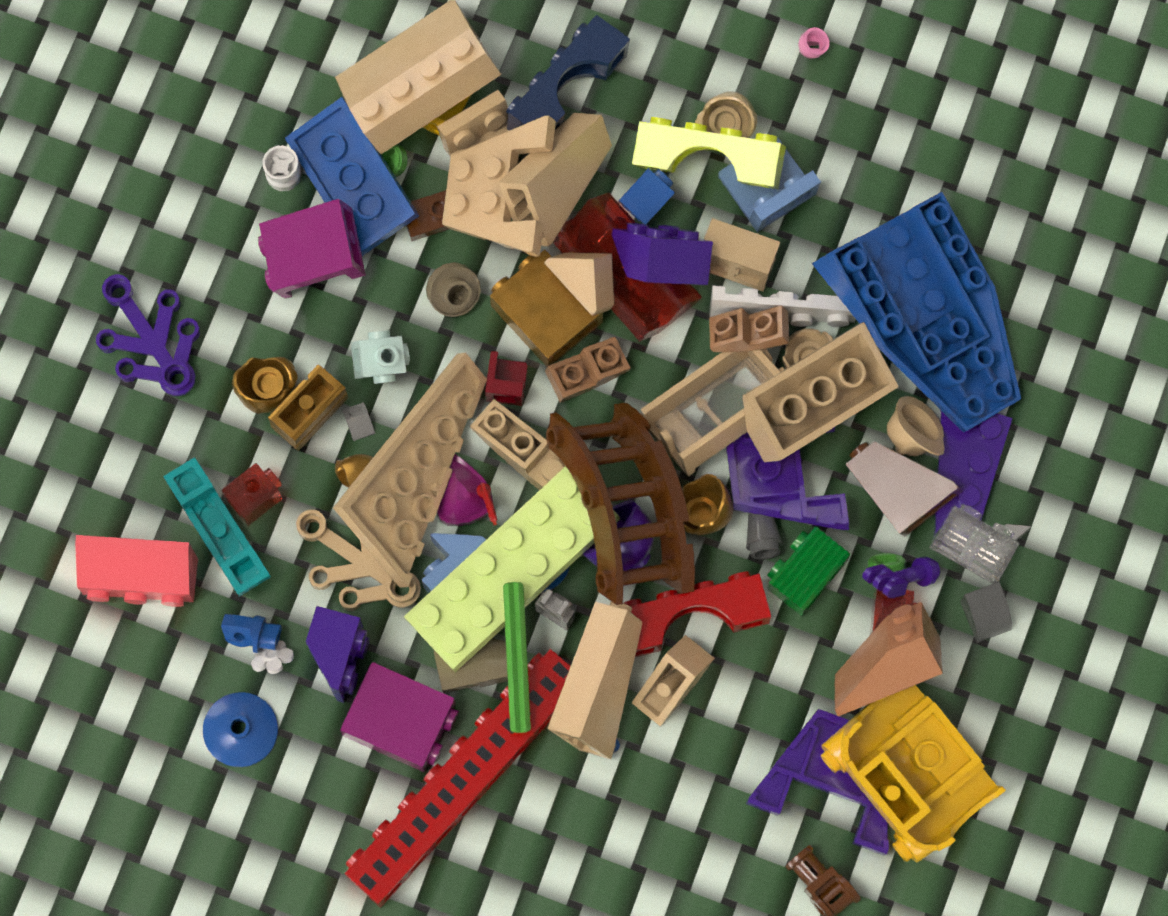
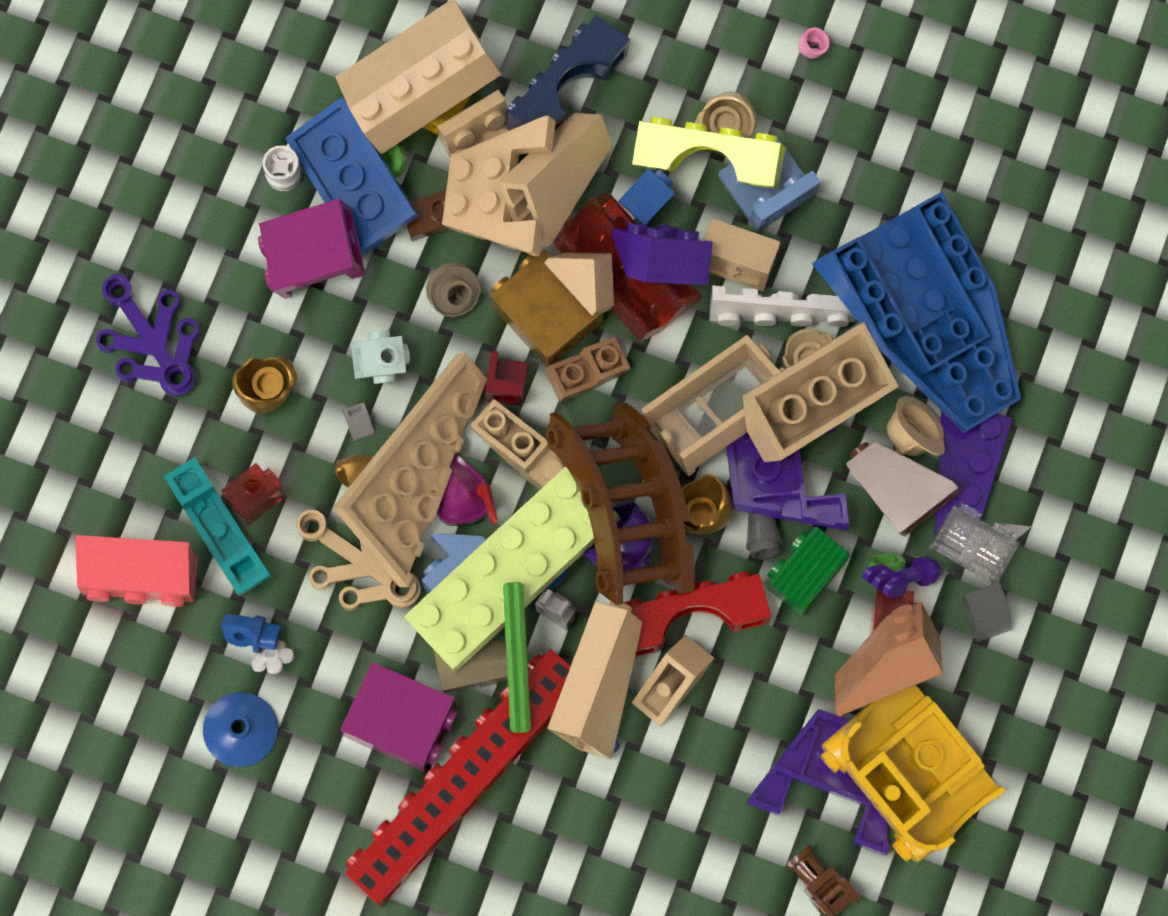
pearl gold brick [268,364,348,451] -> none
dark purple slope [306,606,369,703] -> none
medium nougat slope [709,305,789,352] -> none

